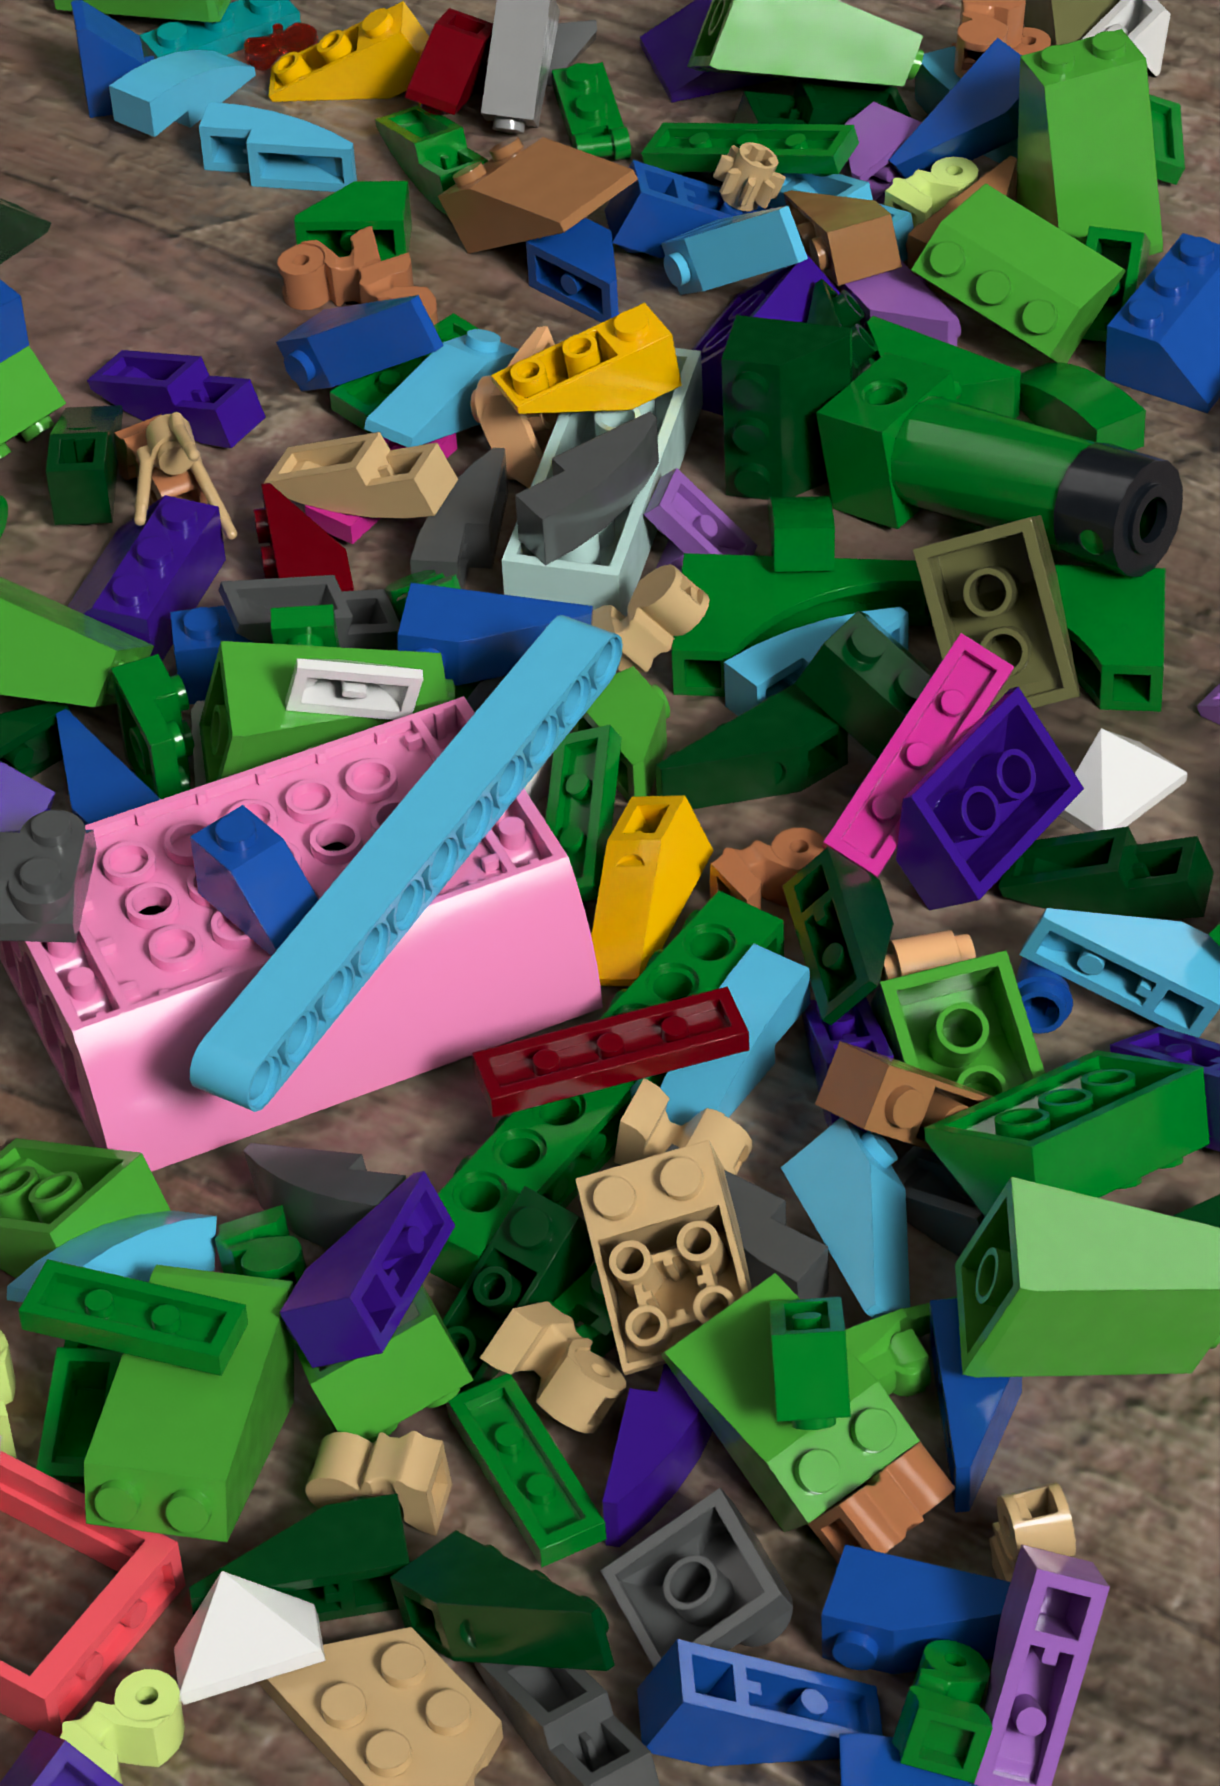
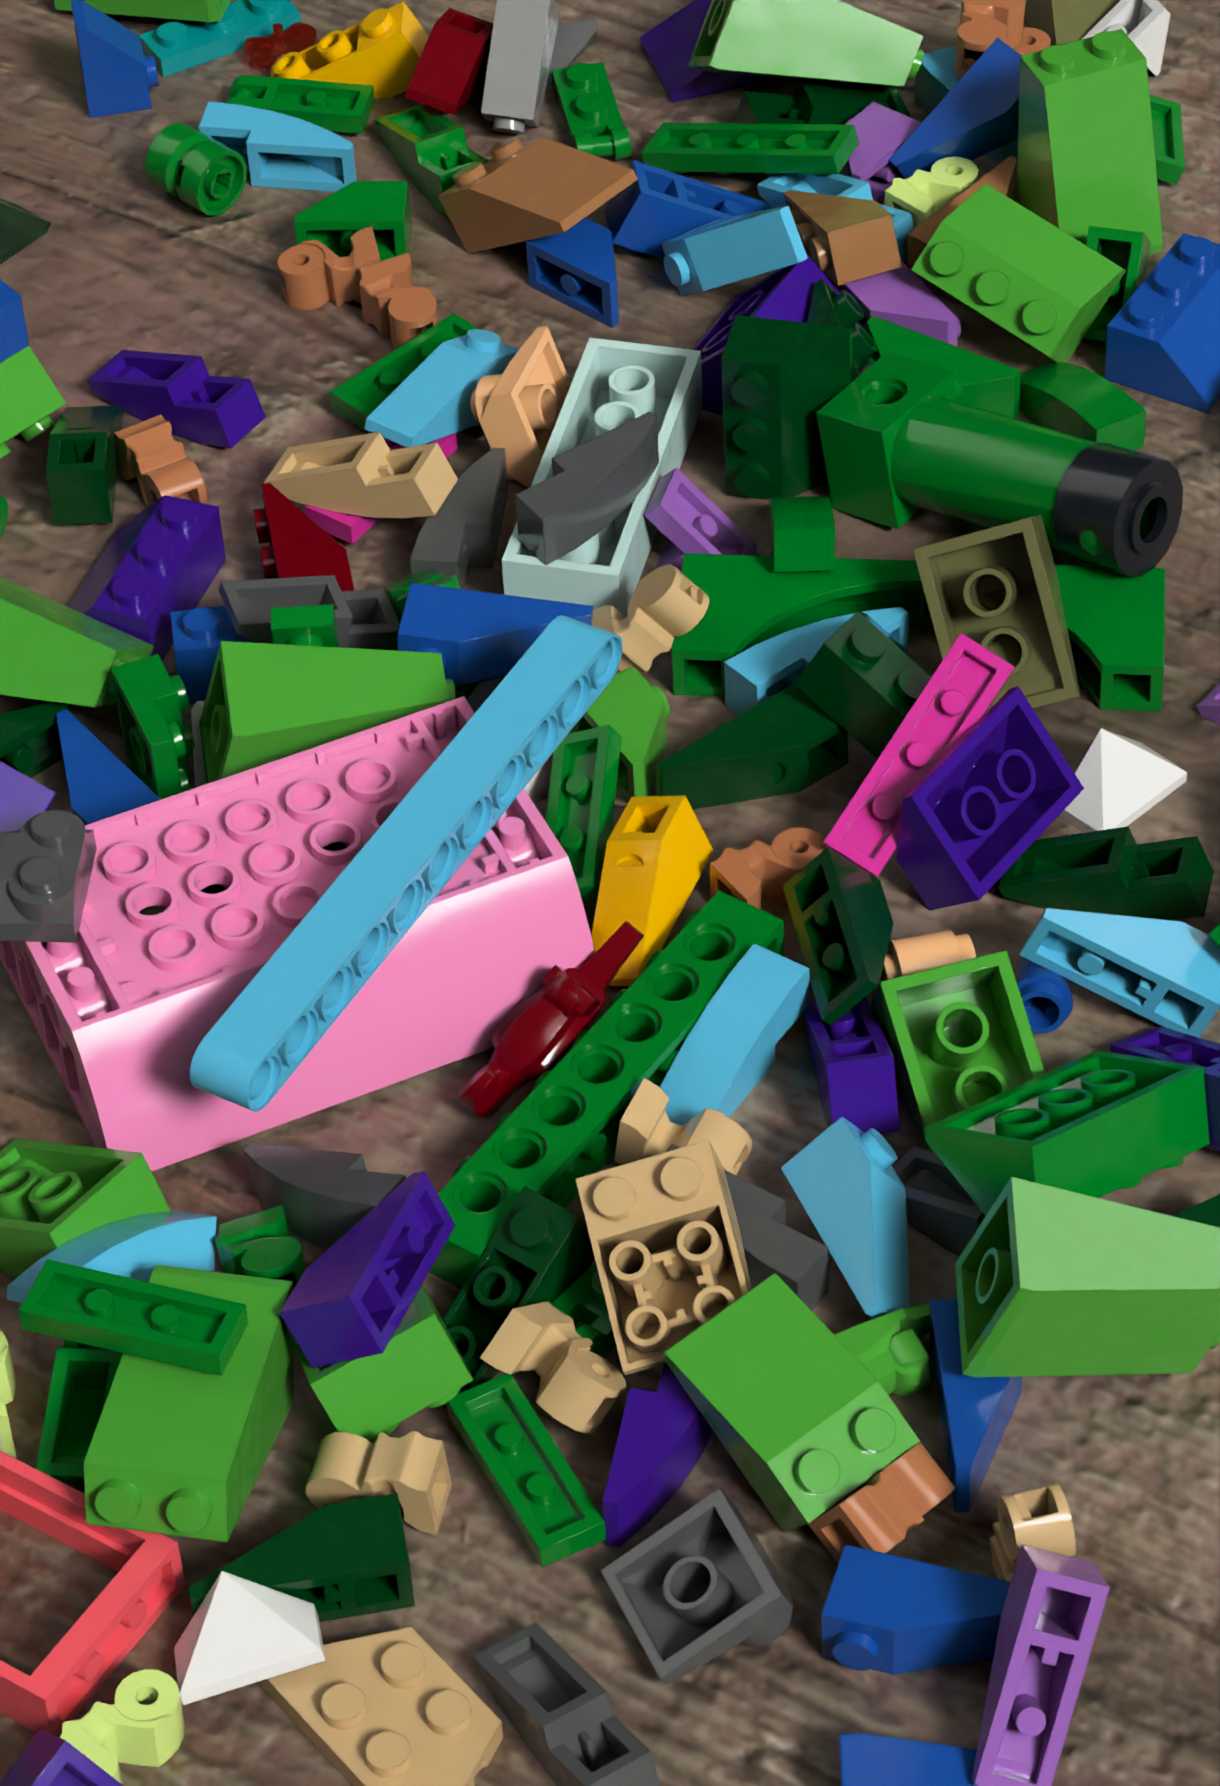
medium azure slope [109,50,256,137] -> none
tan plant [134,412,237,540] -> none
blue slope [190,805,319,956] -> none
blue slope [276,295,444,391] -> none
white slope [285,658,423,720] -> none
dark green slope [390,1530,615,1671] -> none
dark red plate [472,986,750,1118] -> none
yellow slope [491,302,682,414] -> none
blue slope [637,1639,883,1767] -> none
tan gear [713,142,786,211] -> none
green slope [769,1297,851,1430] -> none
medium nougat slope [815,1041,993,1151] -> none
green leg [892,1640,993,1783] -> none
none -> green wheel [145,123,247,216]
none -> green plate [224,75,375,134]
none -> dark red animal [458,921,644,1118]

